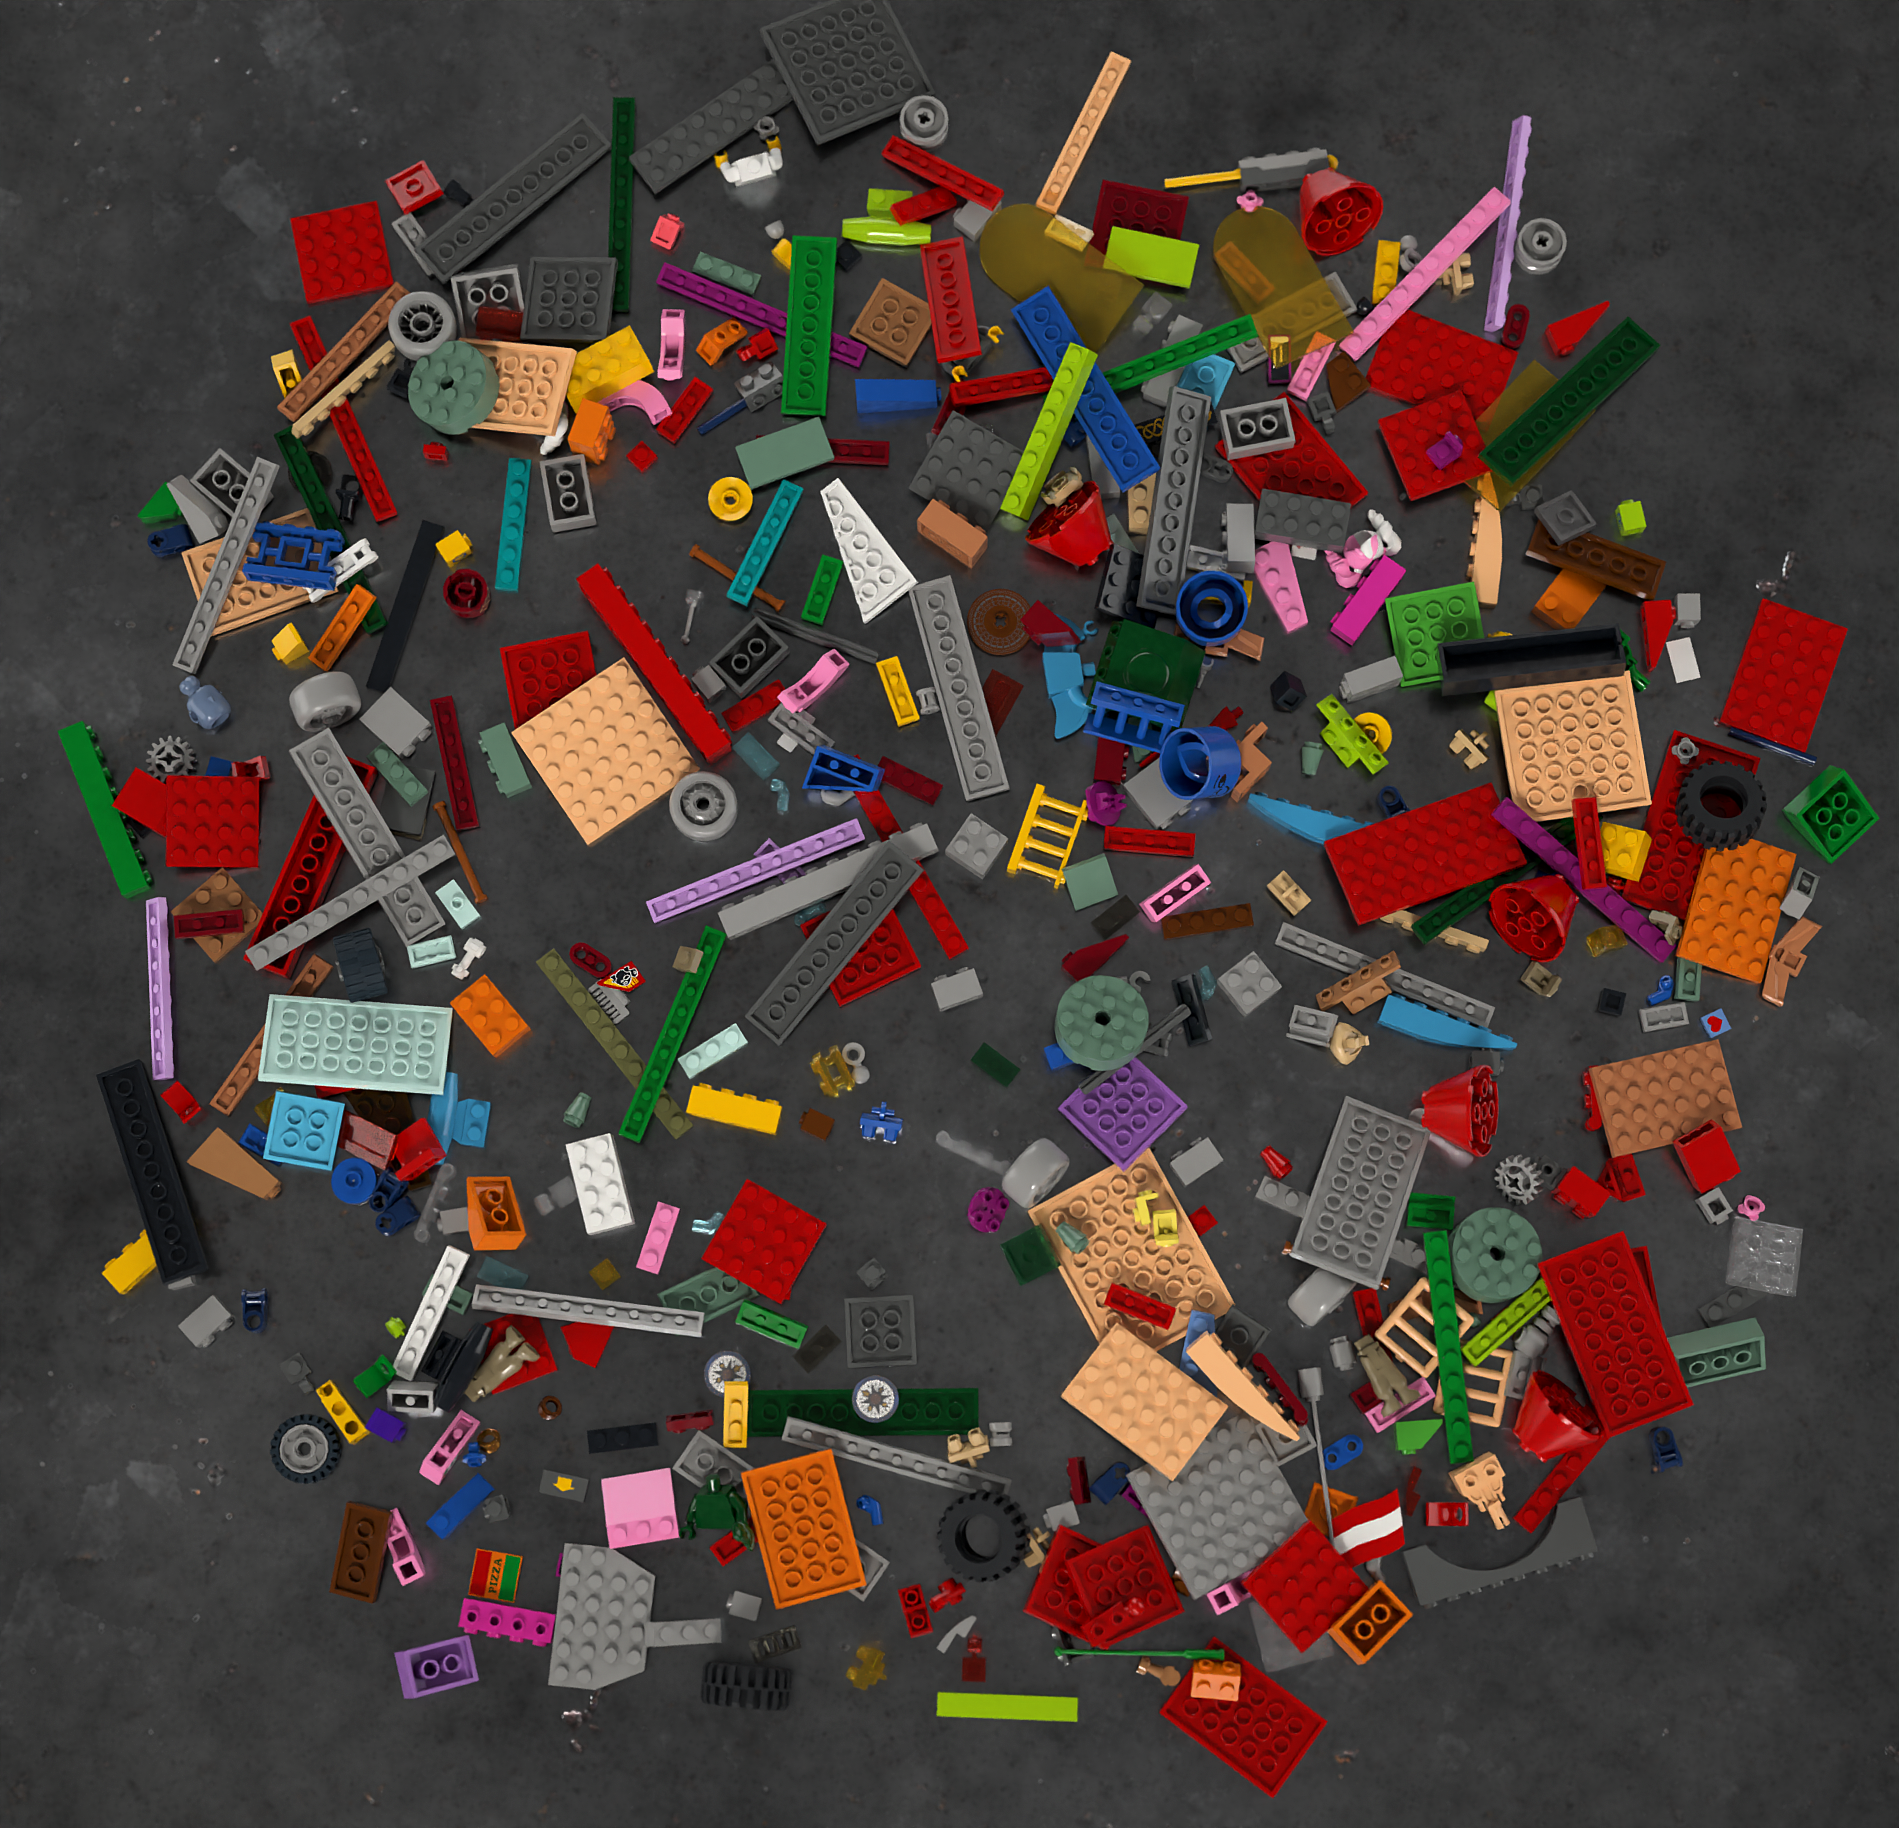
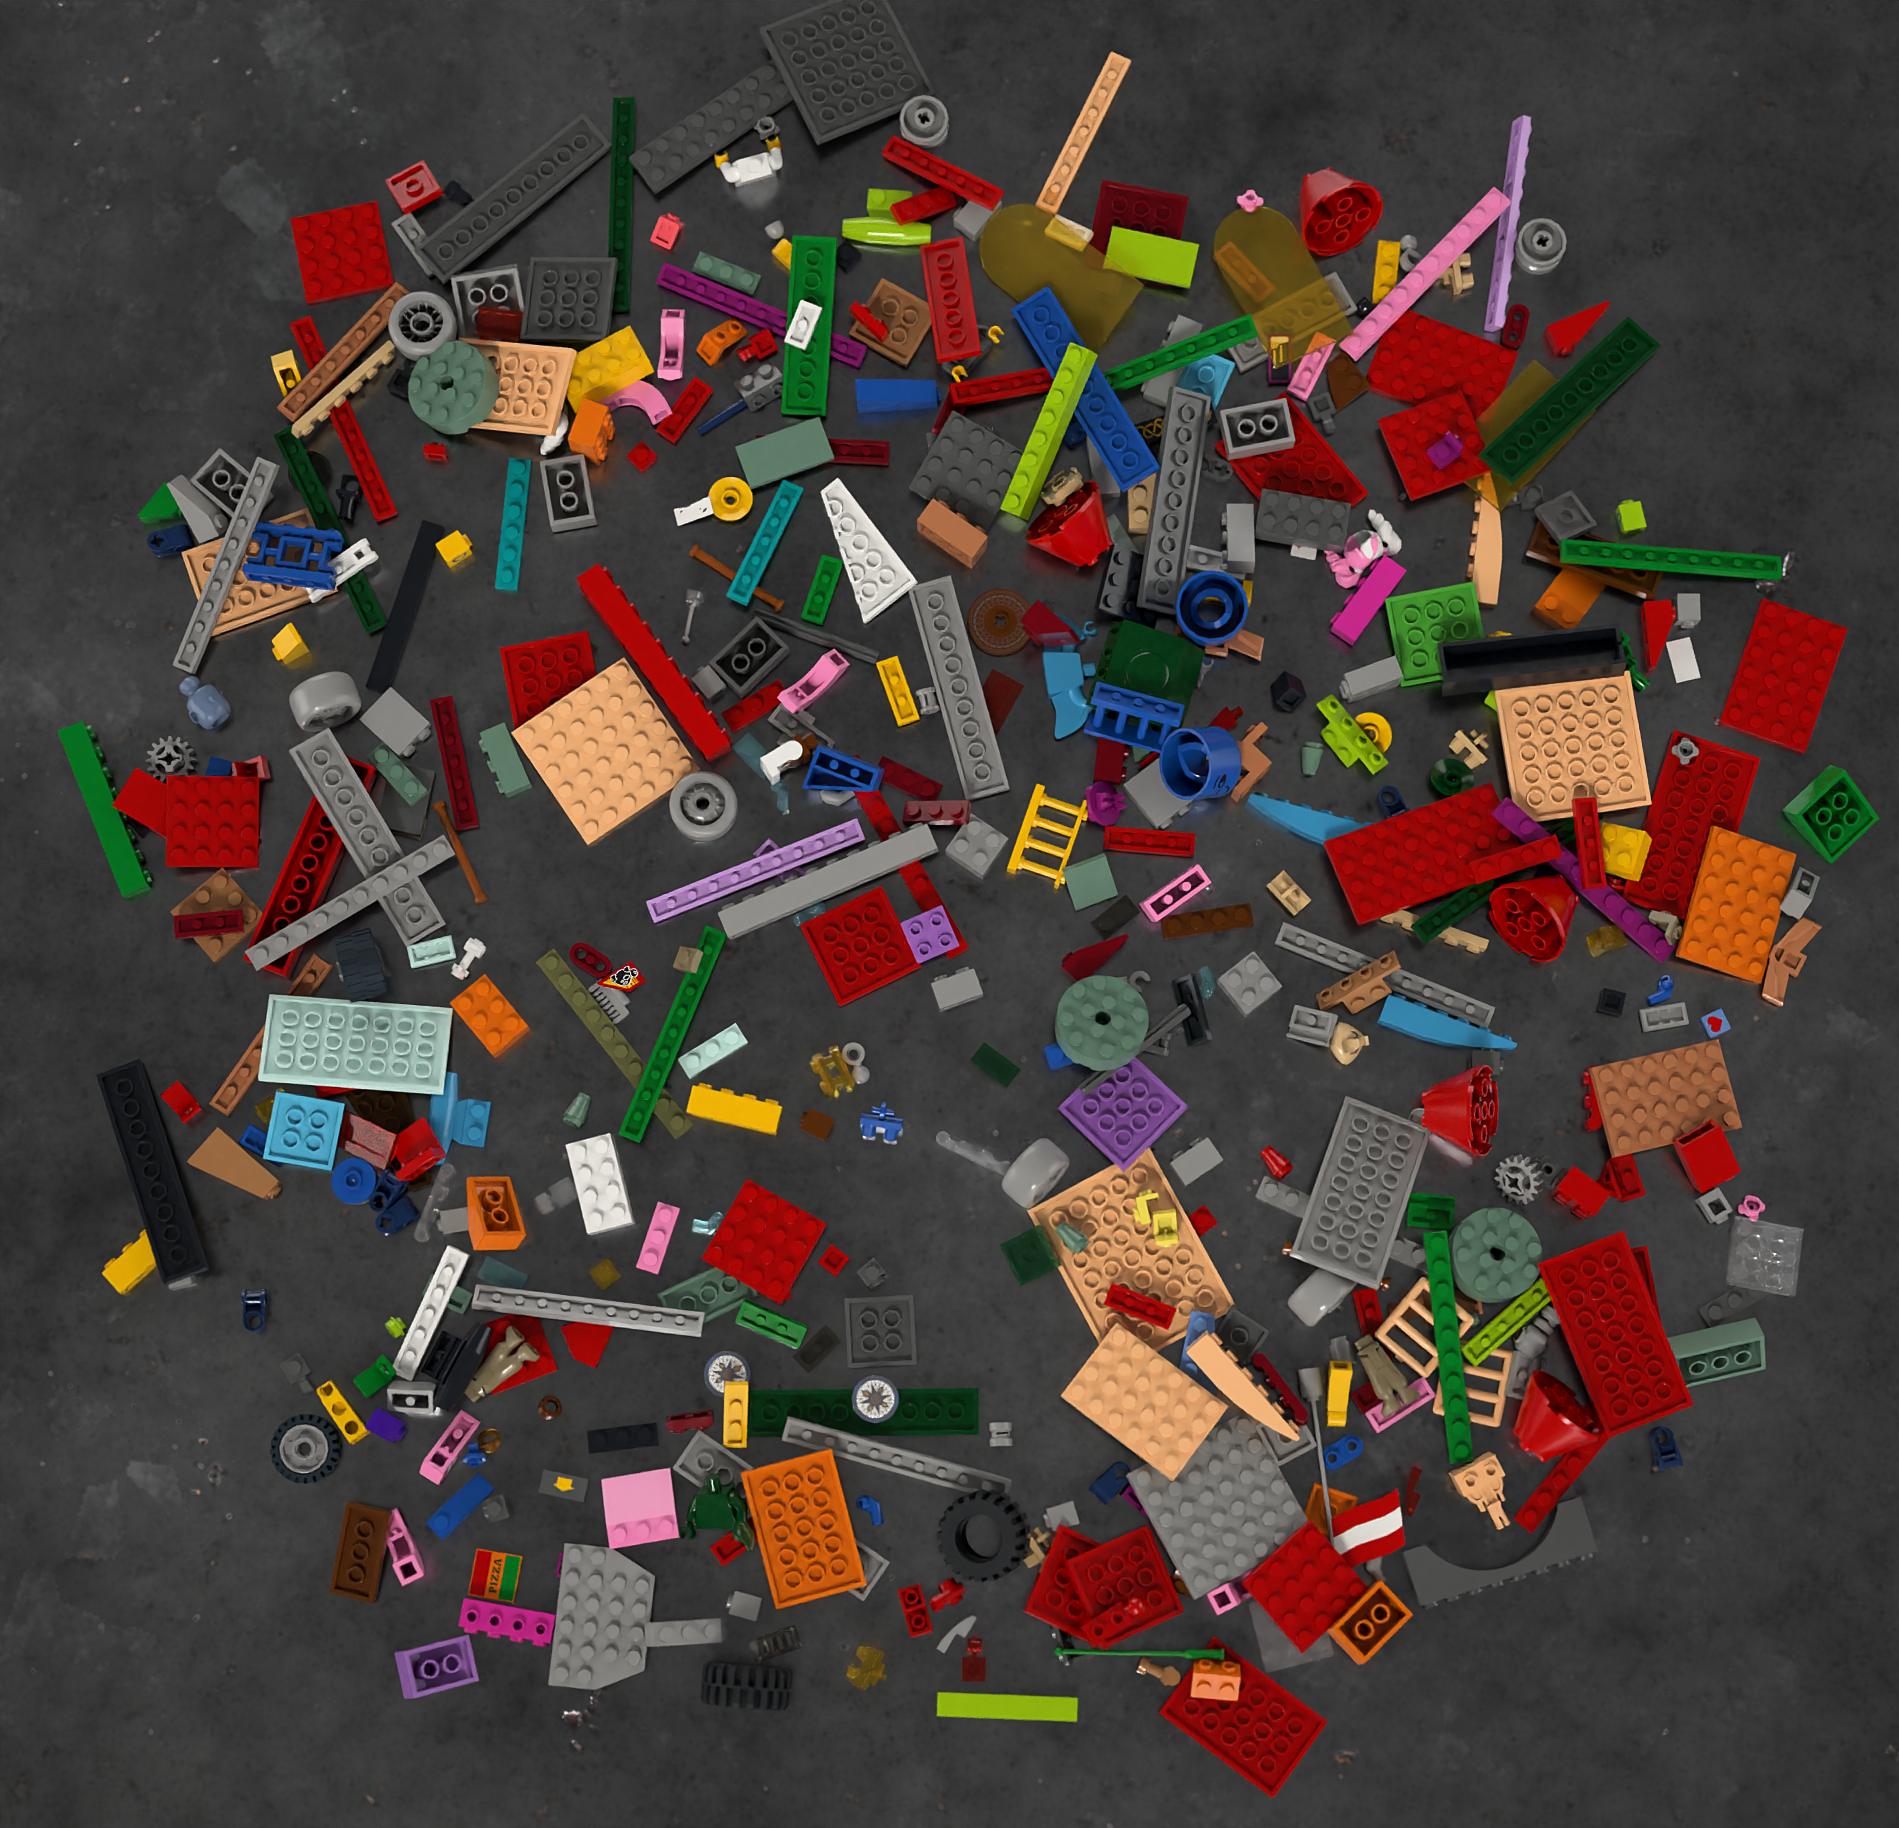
lavender plate [146,897,174,1081] -> none
light grey brick [178,1295,235,1348] -> none
orange plate [308,584,377,671] -> none
light aqua plate [435,879,481,929] -> none
dark red brick [443,569,491,618] -> none
dark grey plate [744,841,924,1046] -> none
tan hips [948,1428,990,1468] -> none
magenta plate [967,1186,1009,1232] -> none
dark red plate [1067,1456,1091,1505] -> none
clear plate [1132,291,1173,336] -> none
piece [1164,148,1338,193] -> none
bright pink wing [1254,542,1308,634] -> none
bright green slope [1393,1419,1443,1455] -> none
red bracket [1426,1502,1468,1526] -> none
dark tan bracket [1520,961,1562,997] -> none
sand green plate [1674,957,1702,1002] -> none
black tyre [1675,761,1767,851] -> none
dark blue bar [1728,727,1817,765] -> none
none -> white sticker [674,497,713,526]
none -> white hips [760,732,818,785]
none -> white plate [784,300,822,351]
none -> red plate [818,1244,850,1276]
none -> red plate [850,301,888,343]
none -> medium lavender hinge [900,905,959,964]
none -> dark red plate [902,800,972,825]
none -> yellow leg [1326,1360,1353,1427]
none -> dark green dish [1430,758,1475,797]
none -> red plate [1468,834,1563,884]
none -> green plate [1559,539,1782,580]

